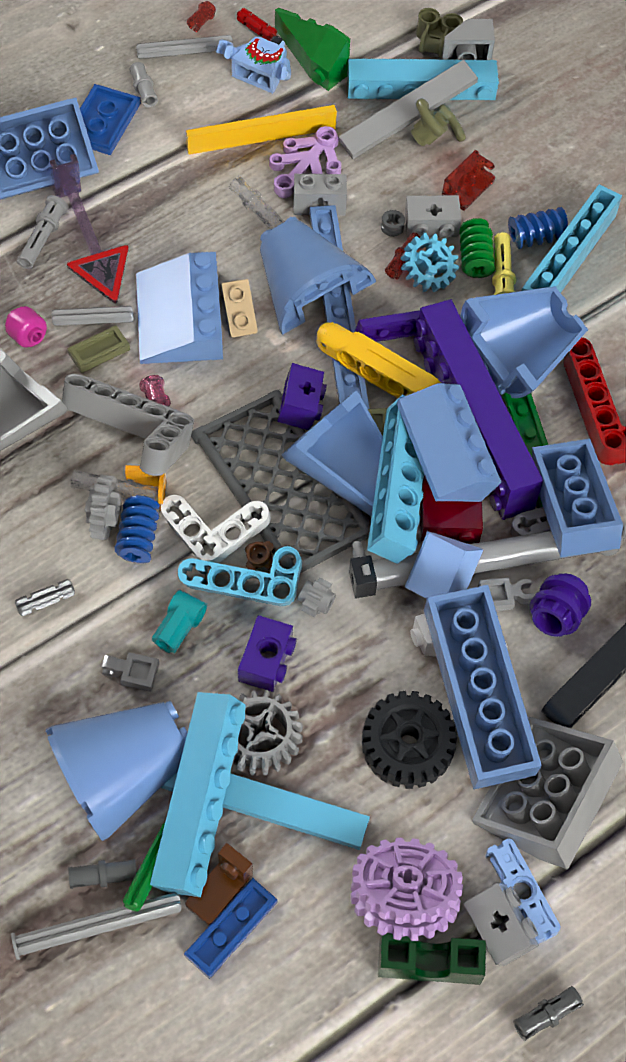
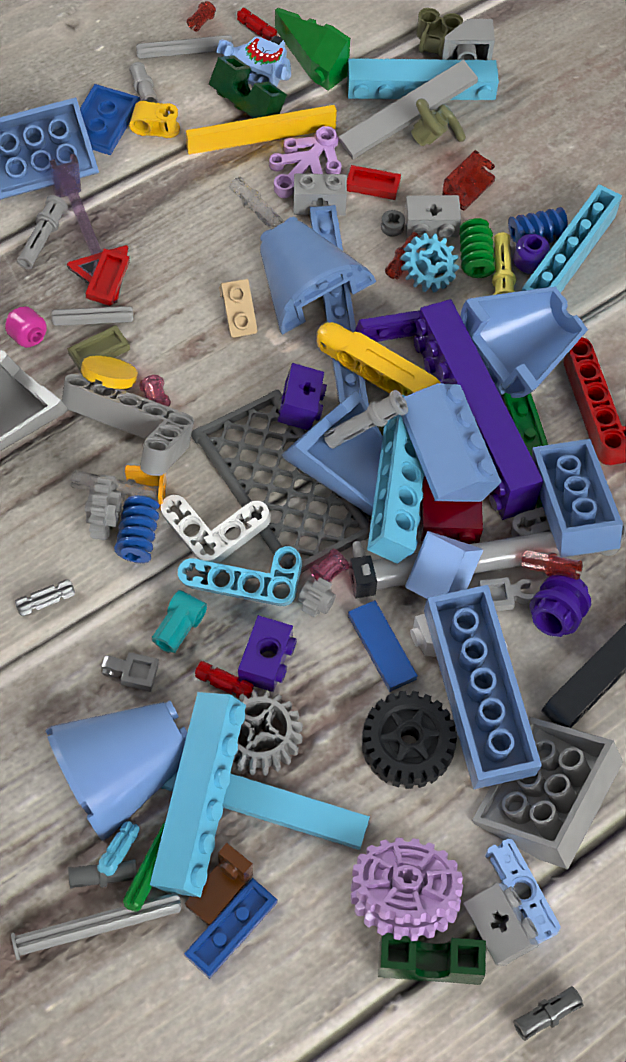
slope [136,252,223,364] -> none
reddish brown plate [245,541,274,571] -> none
none -> yellow tile [80,356,138,389]
none -> red tile [85,248,130,307]
none -> medium azure axle [97,821,140,876]
none -> yellow piece [129,101,180,138]
none -> red axle [195,661,254,699]
none -> dark green arch [208,55,287,119]
none -> clear pink bush [310,548,350,583]
none -> light grey pin [324,390,408,449]
none -> red tile [347,165,401,200]
none -> blue tile [348,600,418,692]
none -> dark purple head [513,234,550,274]
none -> clear red axle [521,550,583,580]

